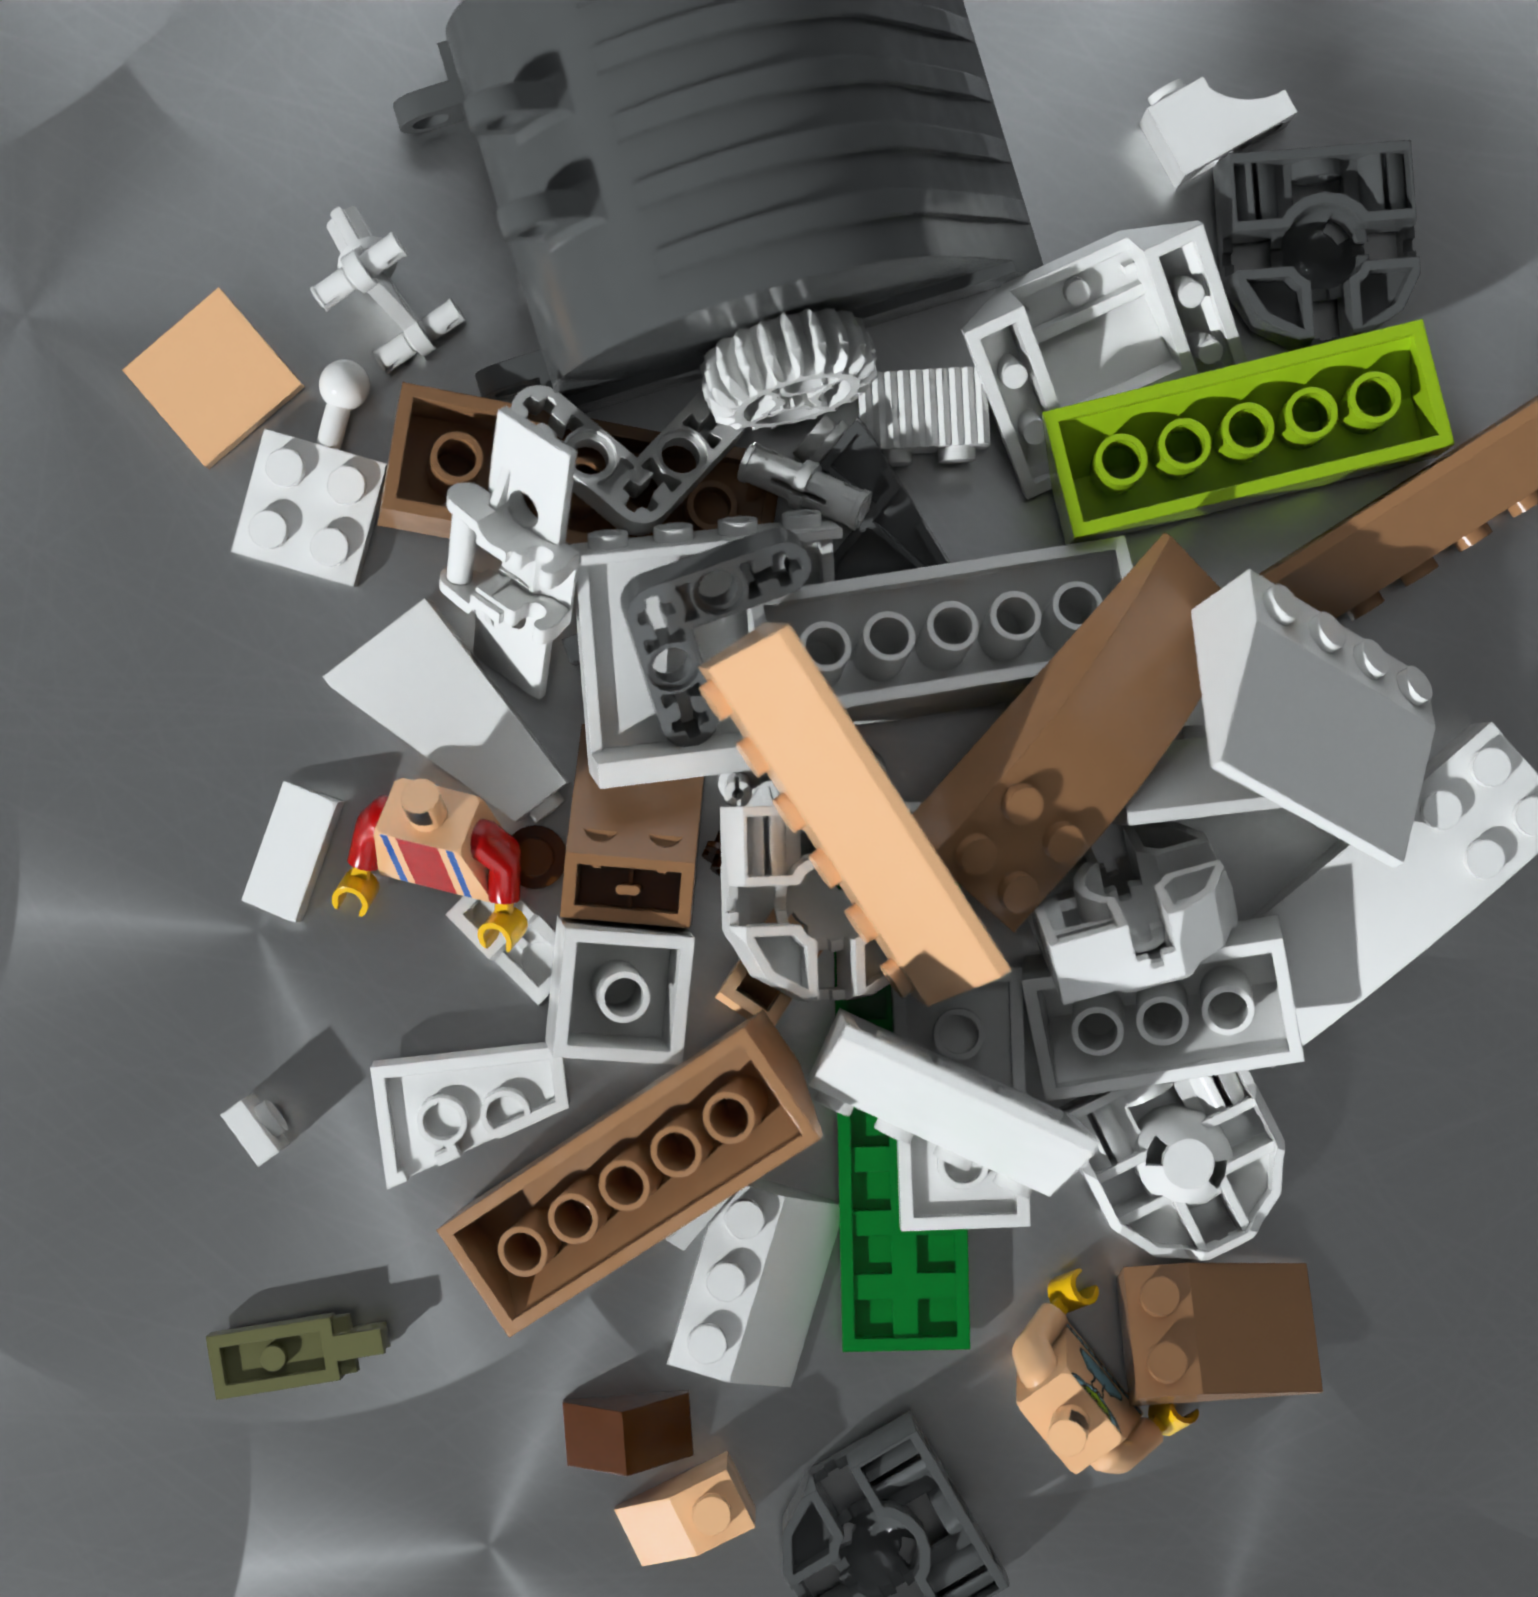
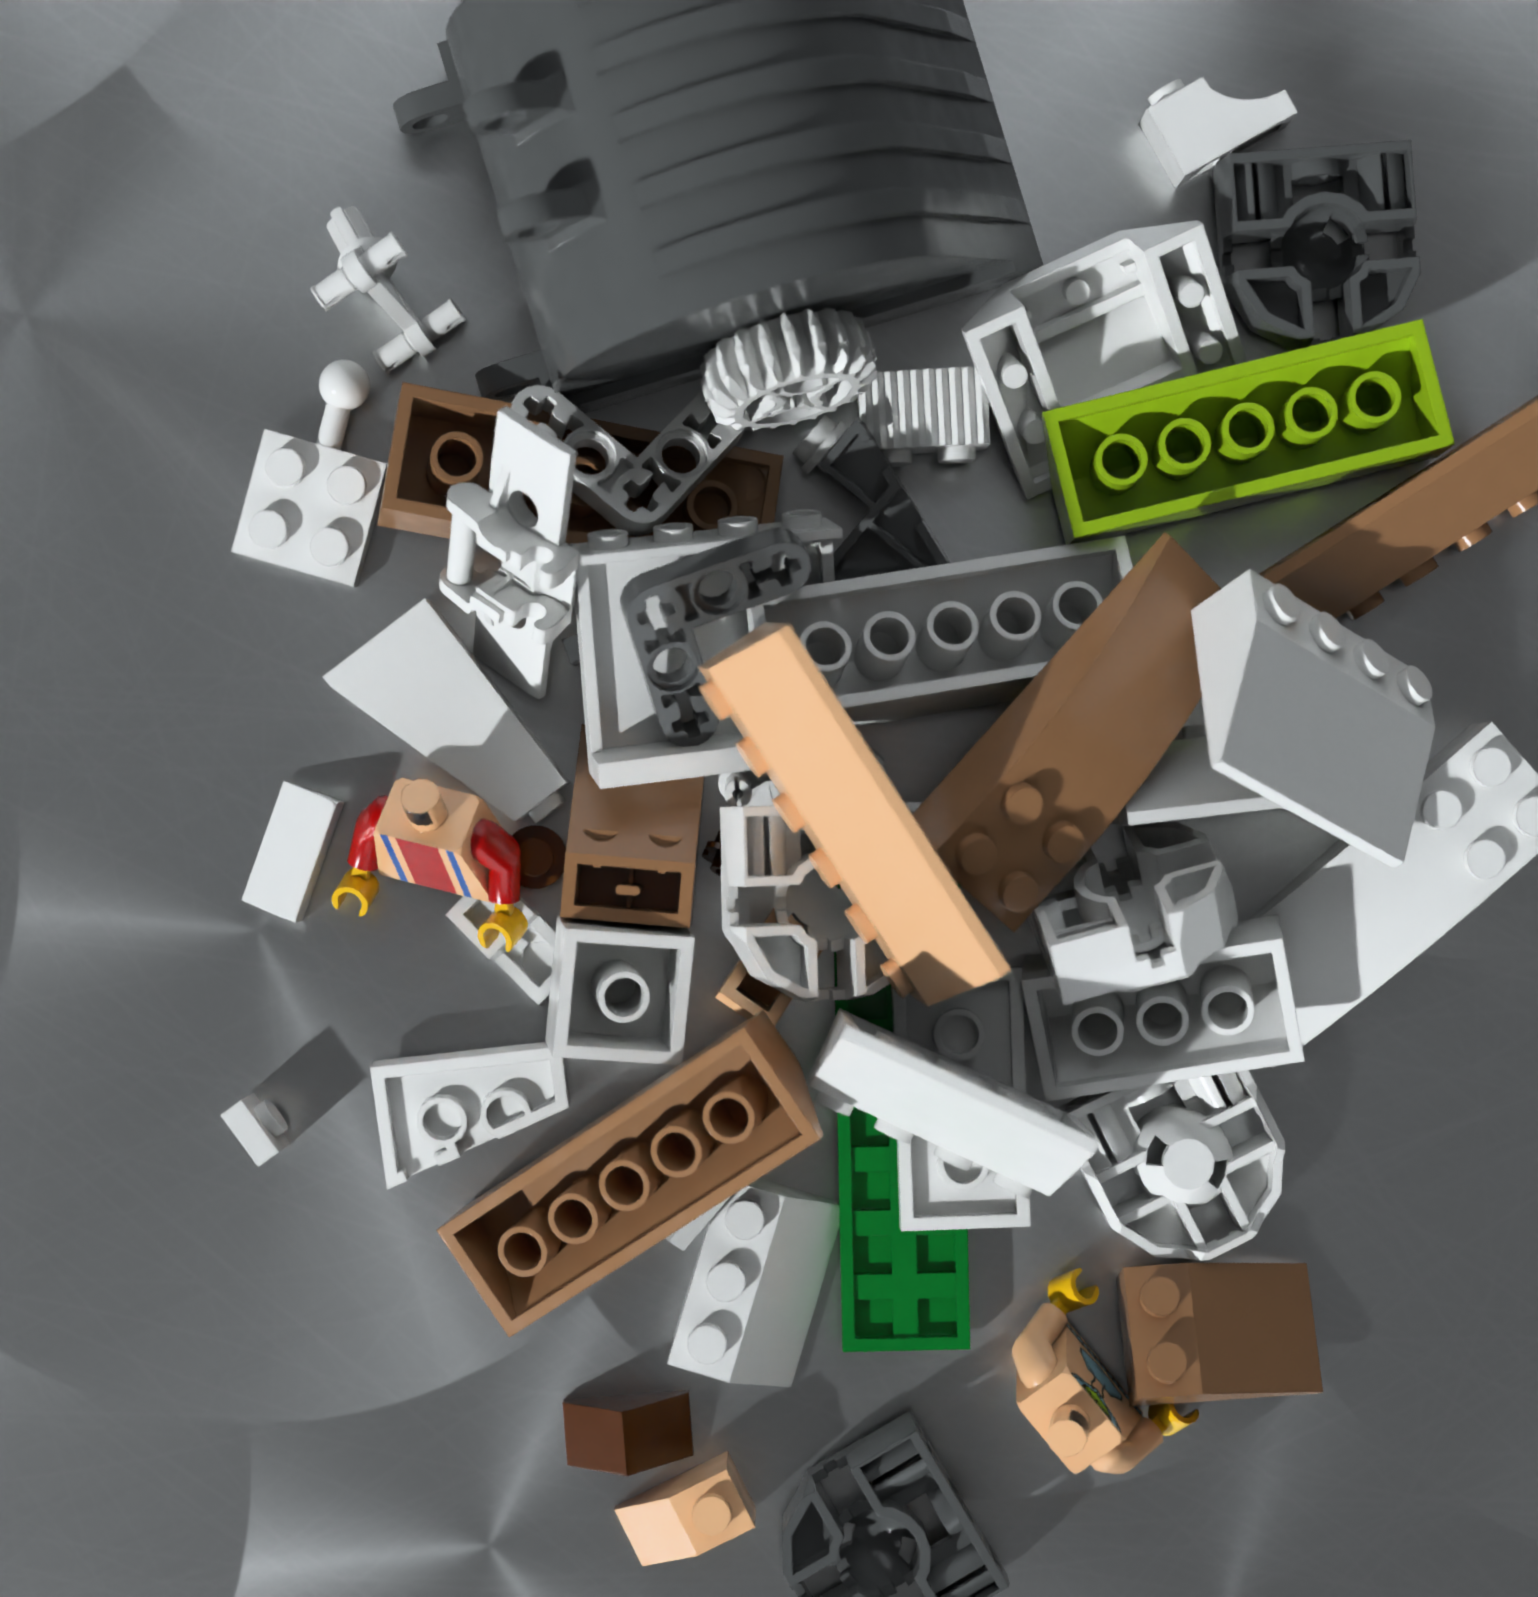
light nougat tile [122,287,305,469] -> none
olive hinge [206,1312,391,1400] -> none
white pin [737,442,872,531] -> none

